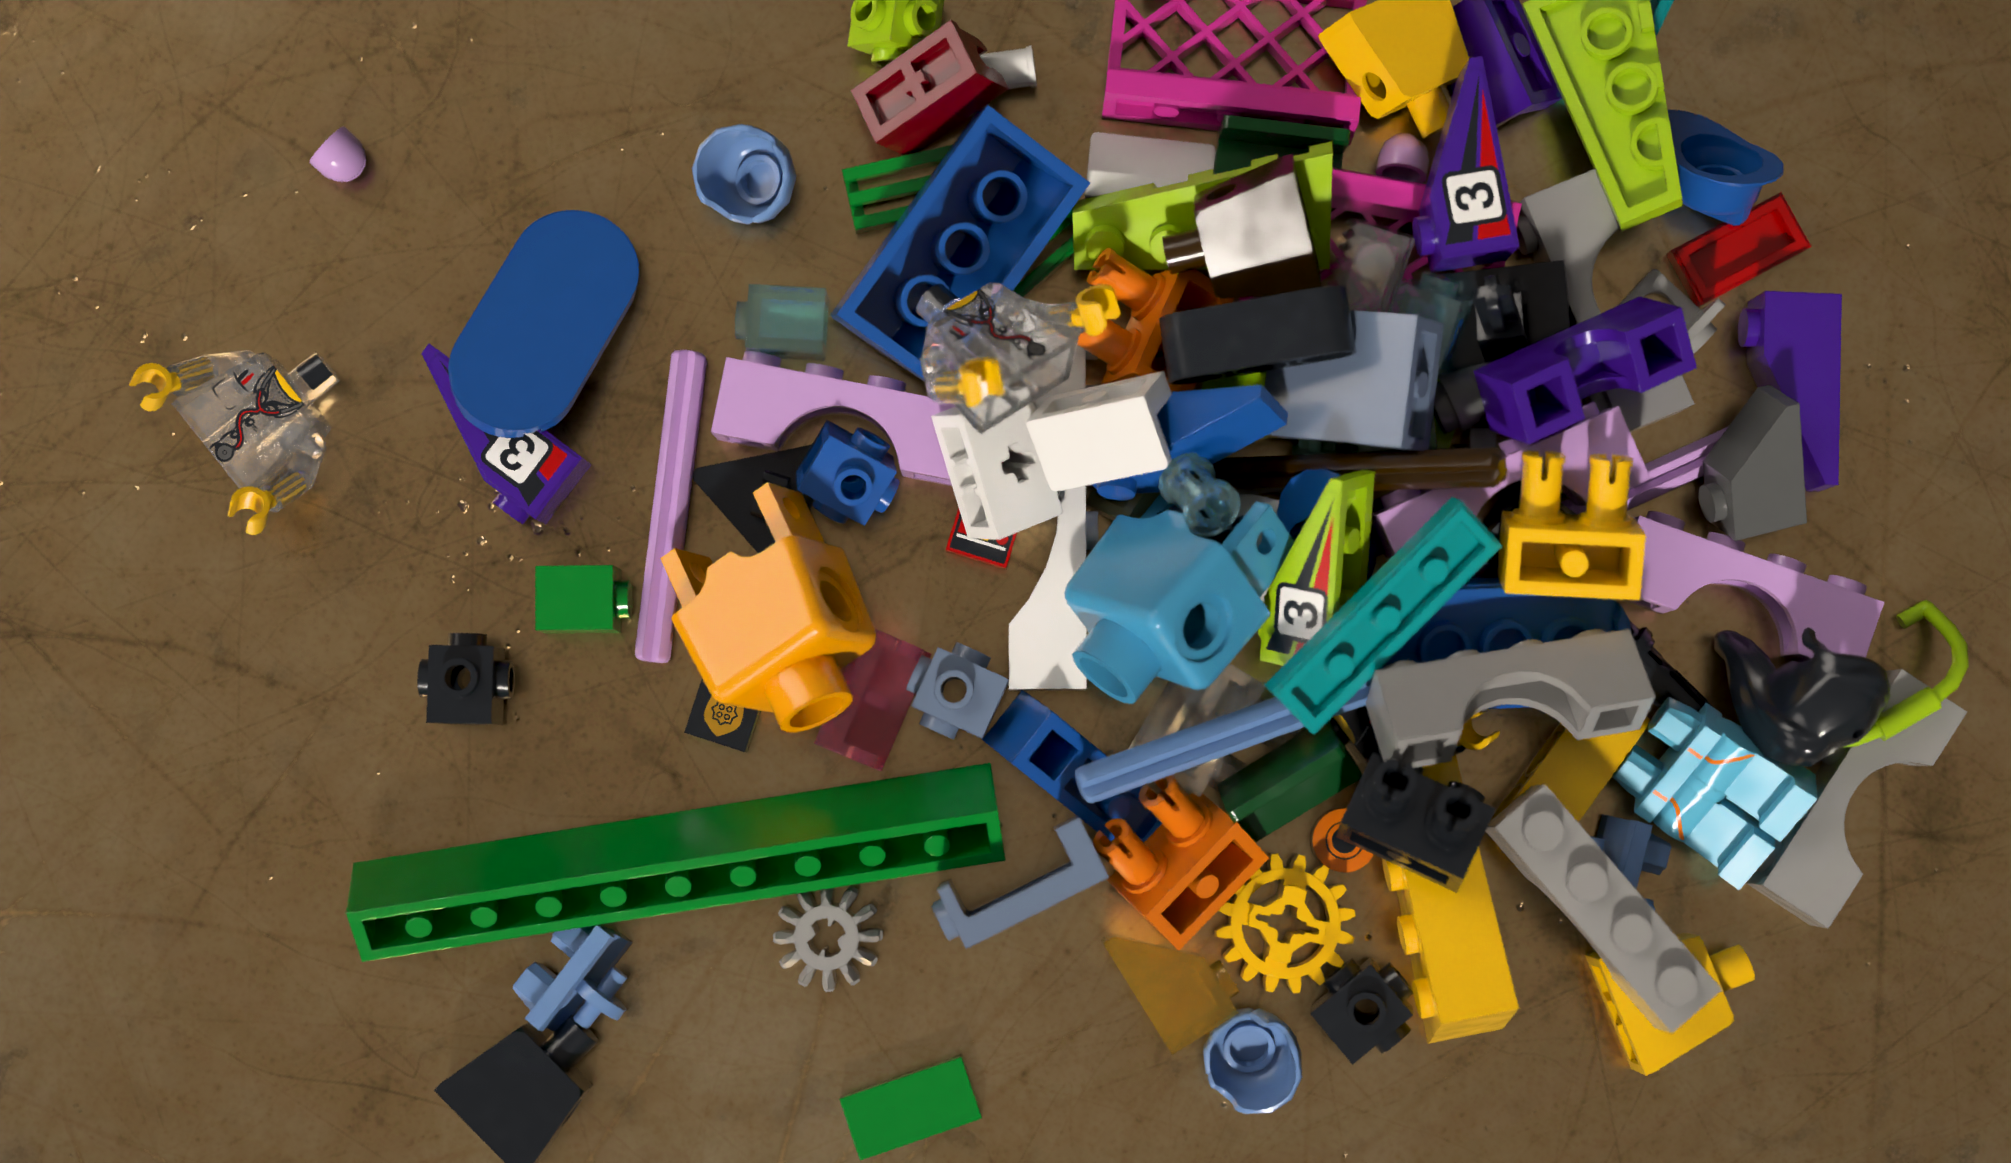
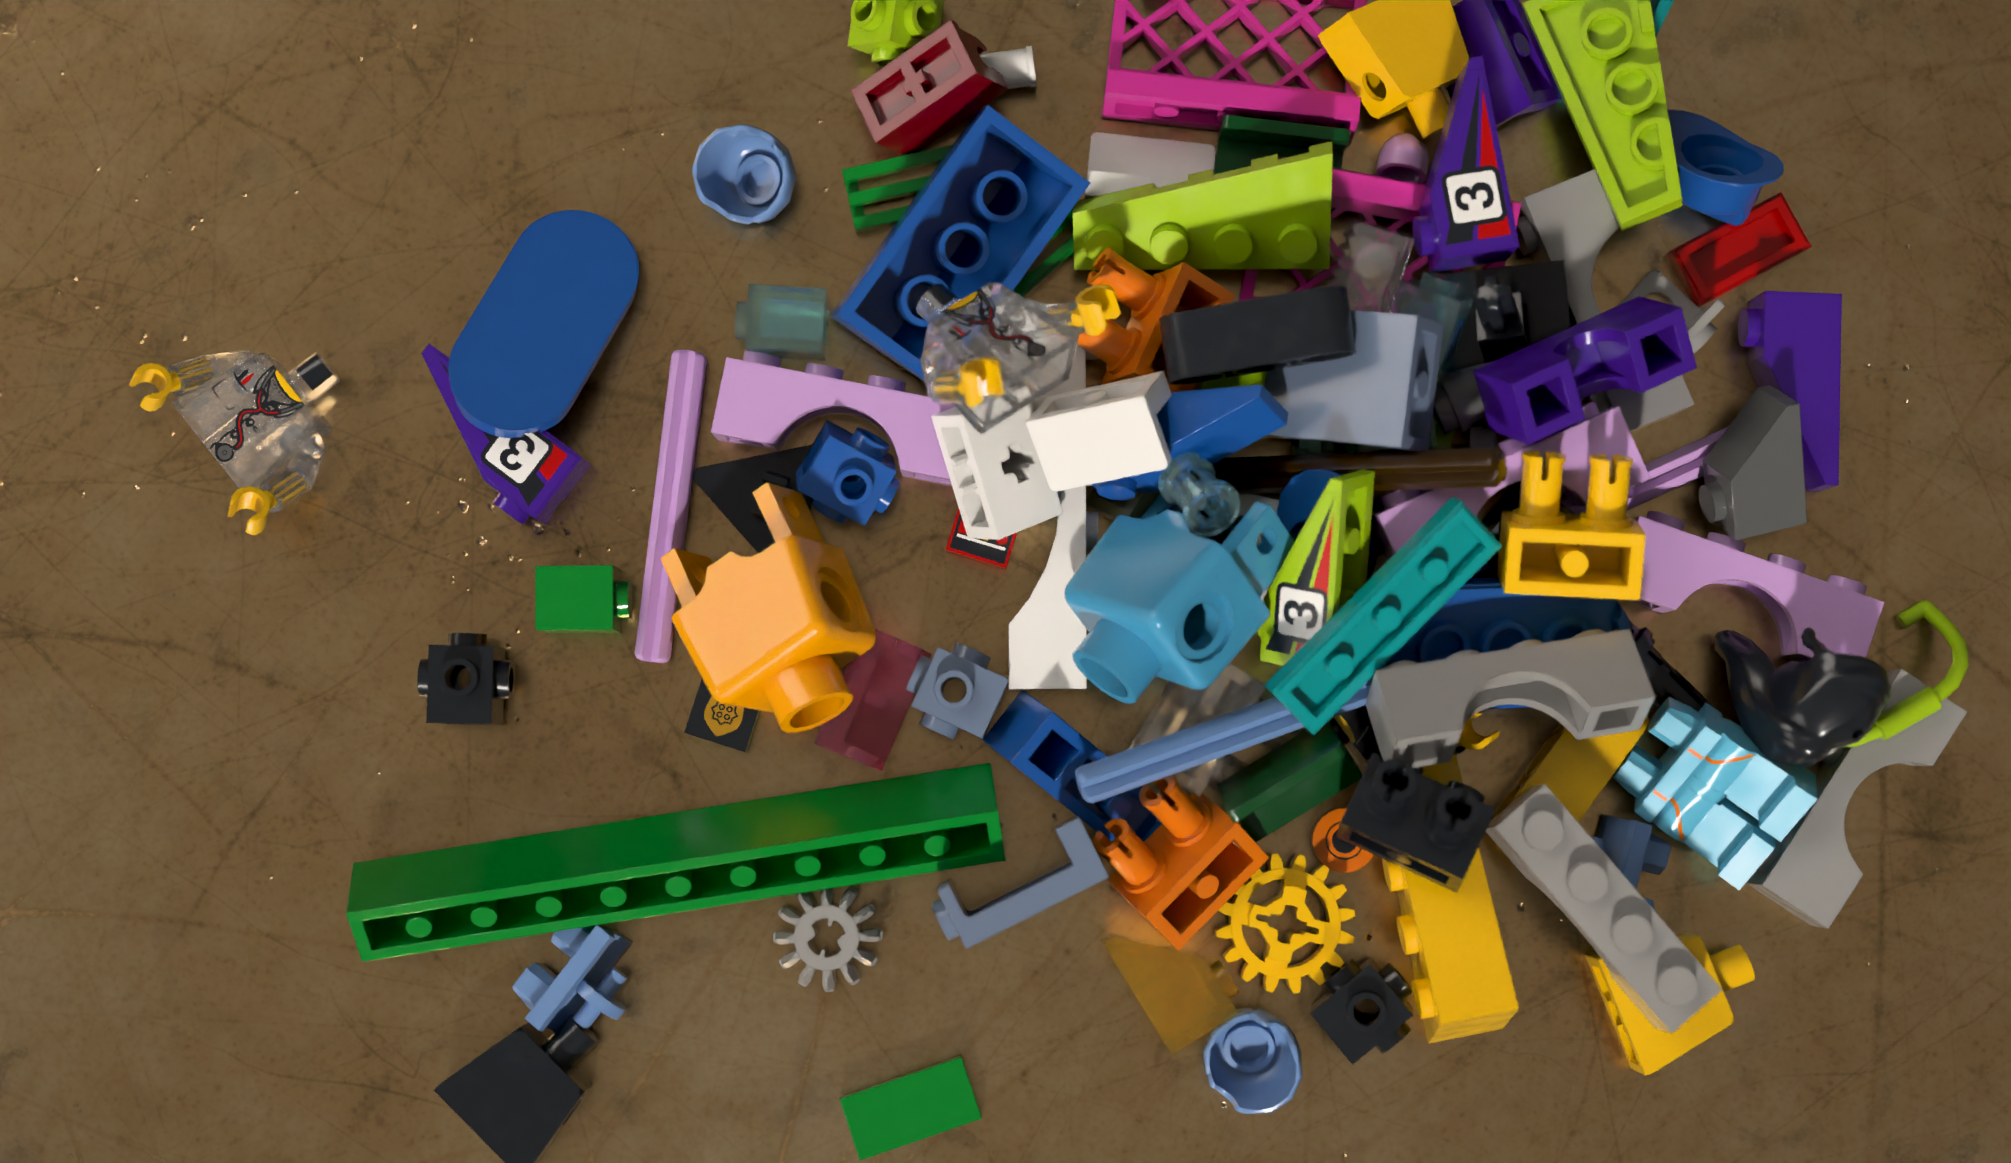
lavender hinge [309,126,366,182] -> none
torso [1162,154,1322,299] -> none

